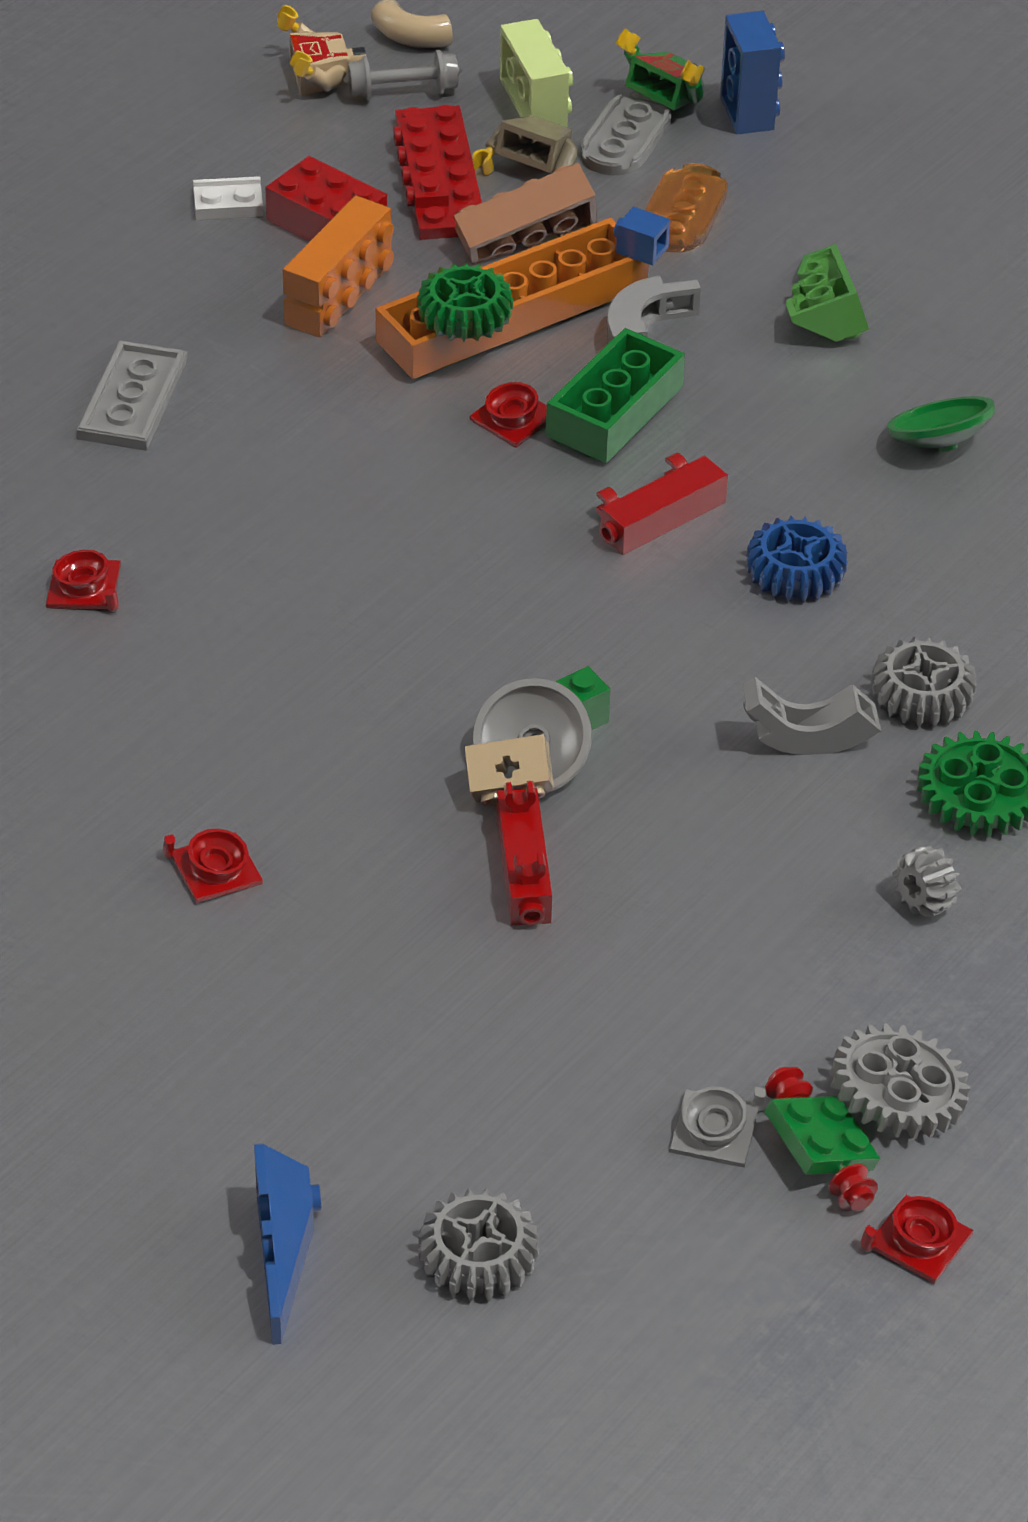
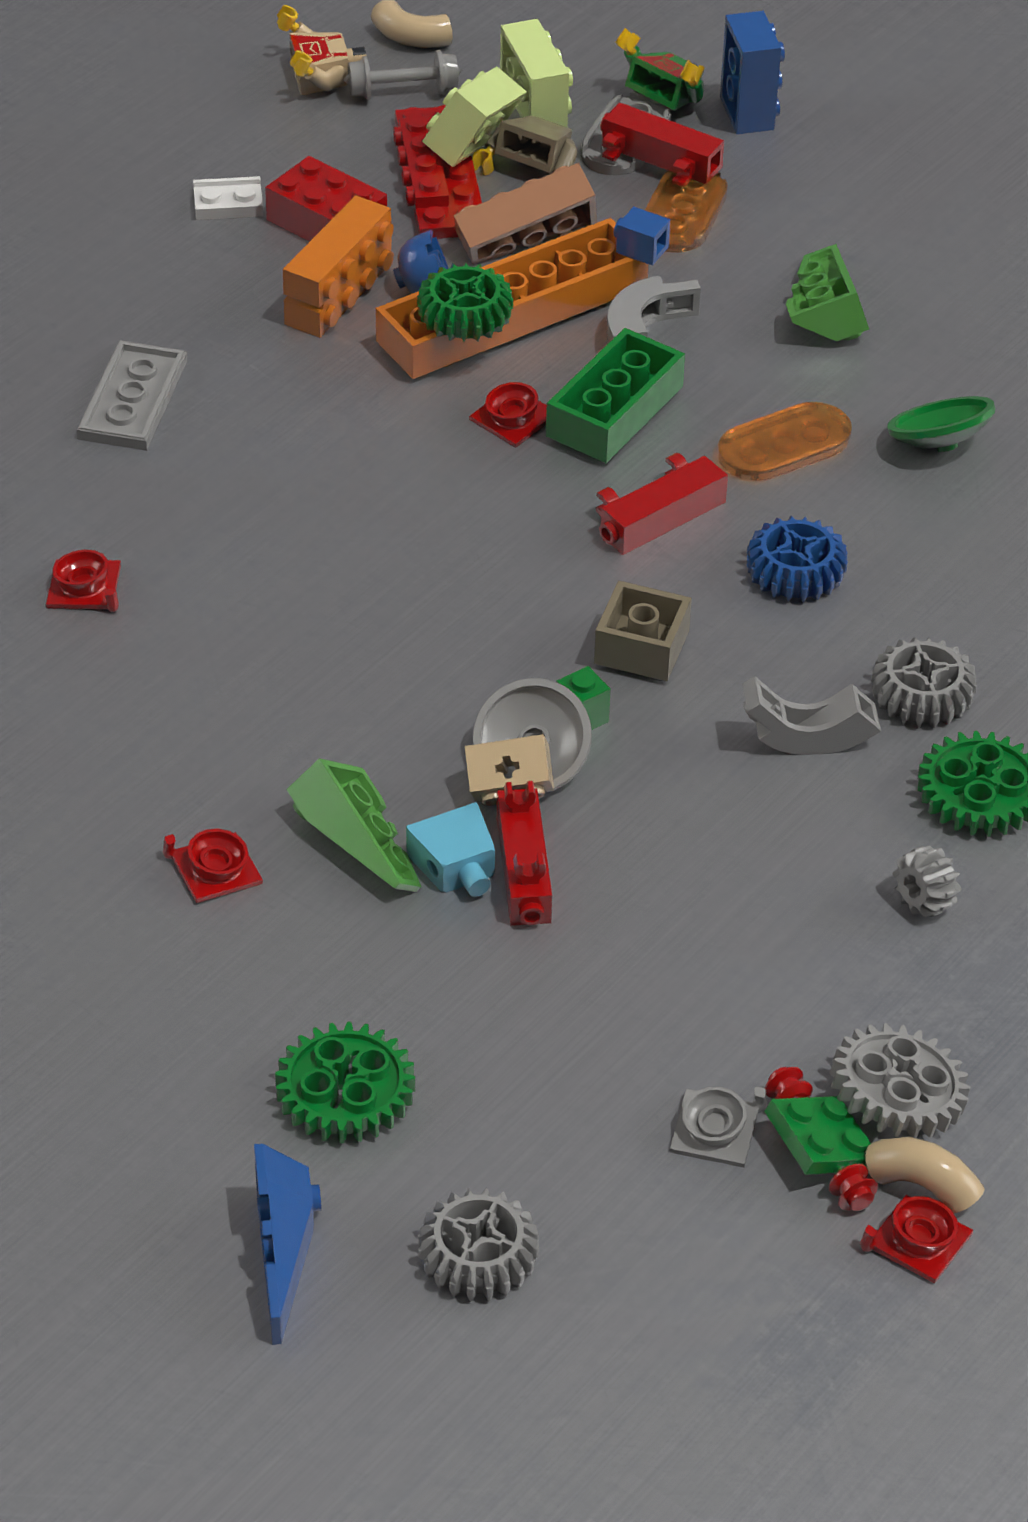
none -> green gear [275,1021,415,1143]
none -> bright green wedge [286,758,422,892]
none -> blue cylinder [393,230,449,294]
none -> medium azure torso [406,802,495,897]
none -> yellowish green brick [422,66,527,167]
none -> dark tan brick [594,580,692,681]
none -> red brick [600,102,724,187]
none -> clear orange tile [718,402,852,481]
none -> tan cylinder [866,1137,985,1213]

